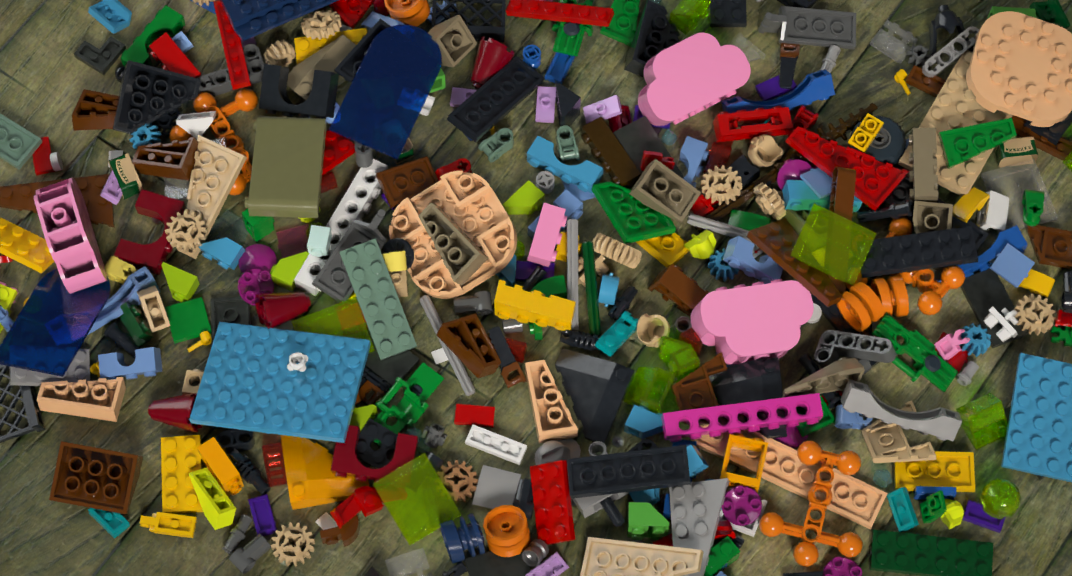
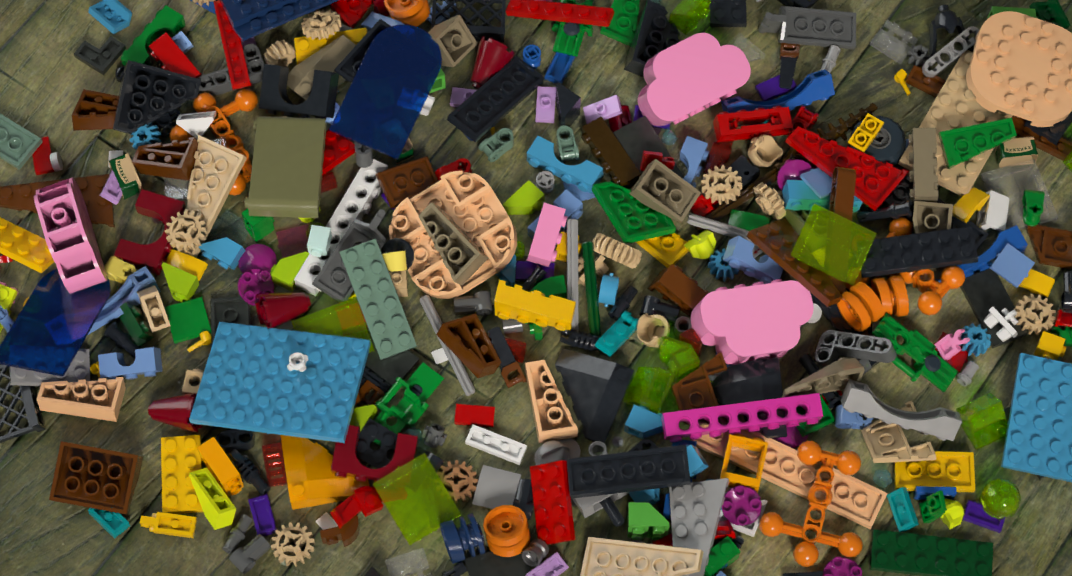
none -> yellow slope [166,249,208,281]
none -> black piece [639,296,680,324]
none -> yellow brick [1034,331,1066,361]

